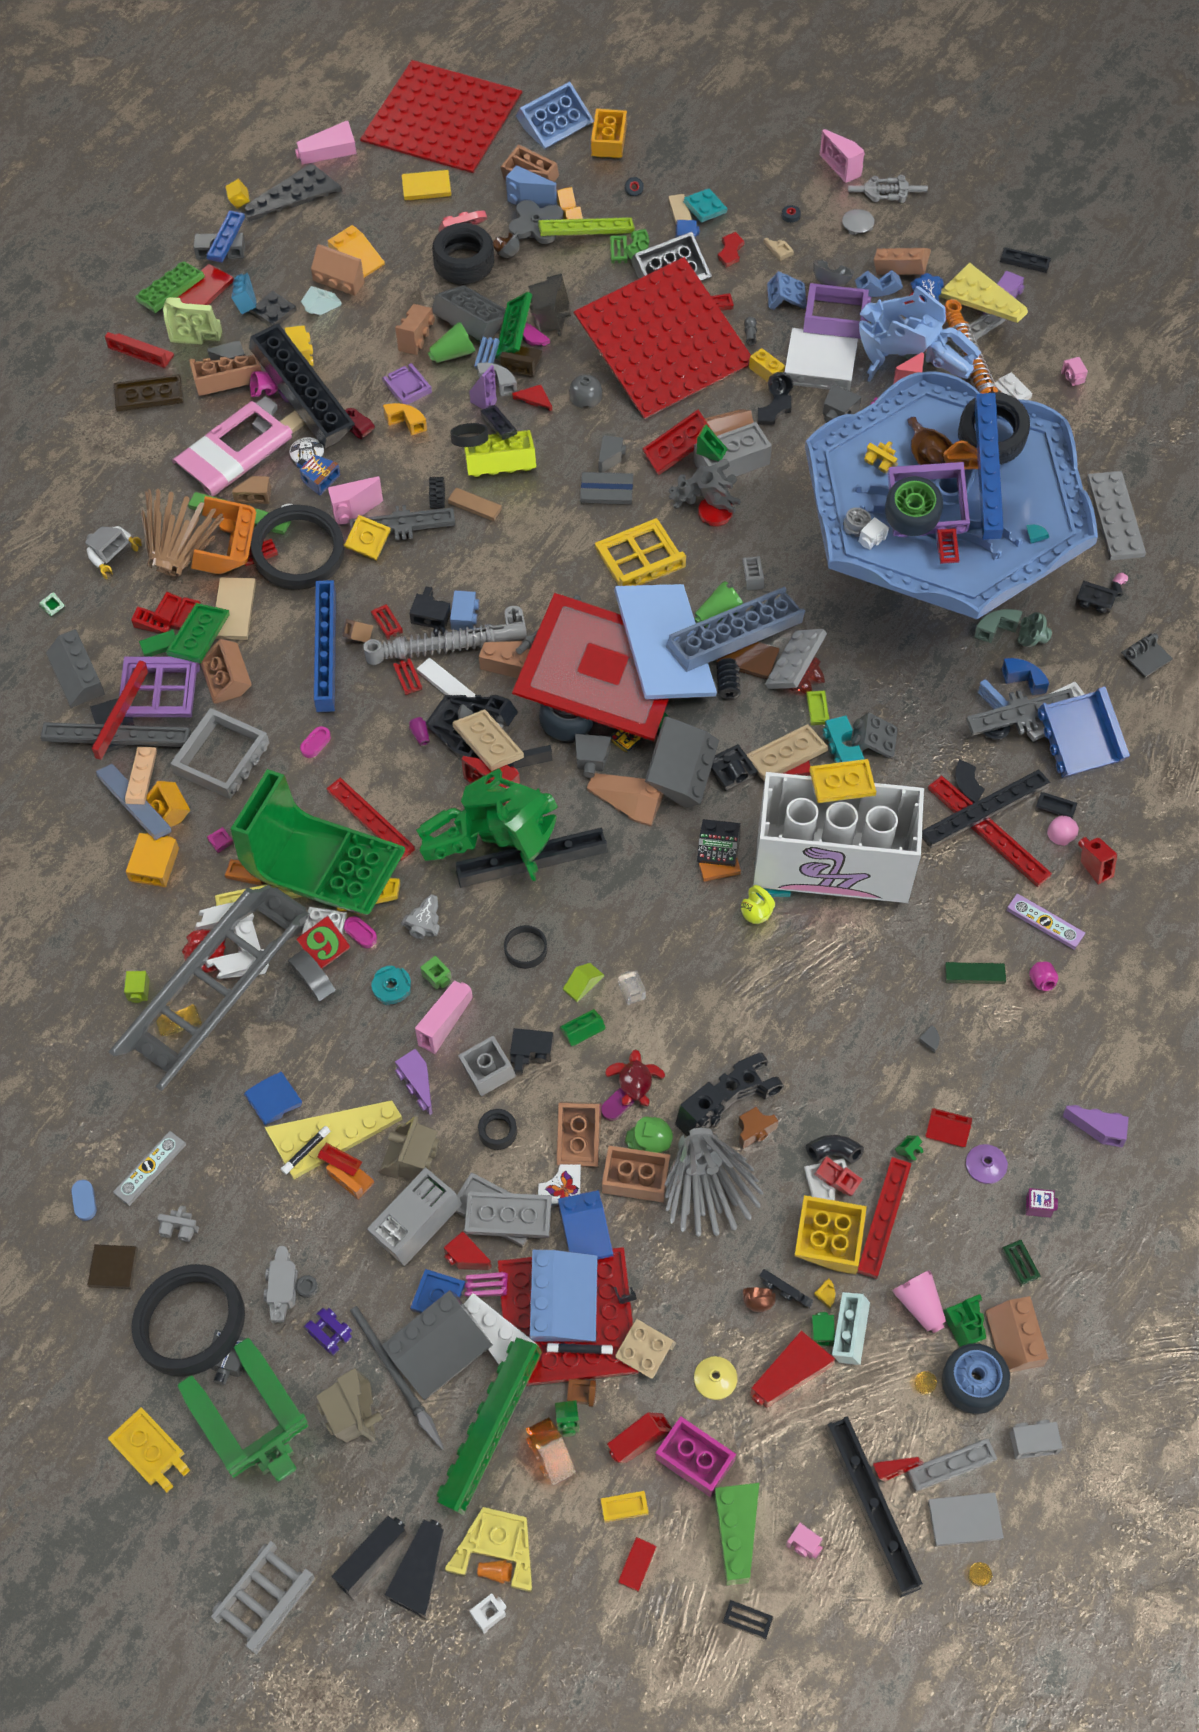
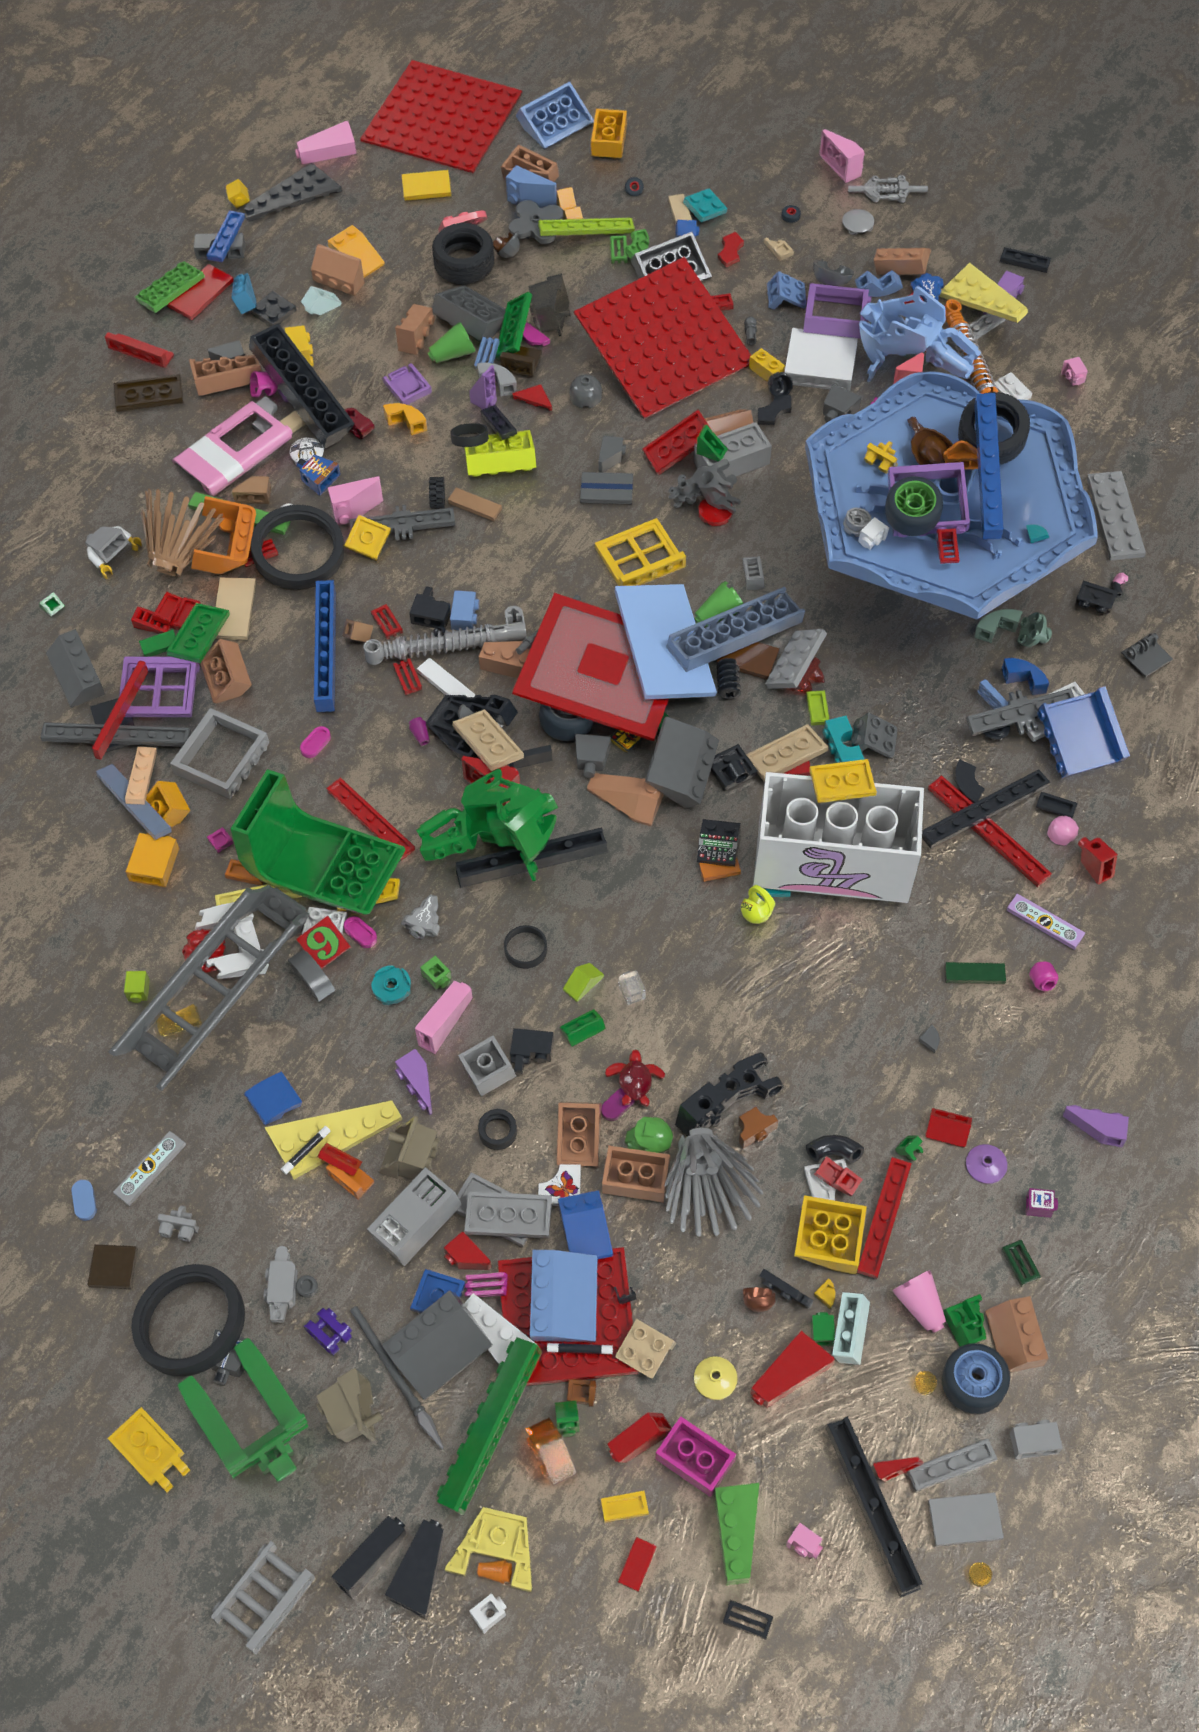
yellowish green slope [163,298,222,345] -> none

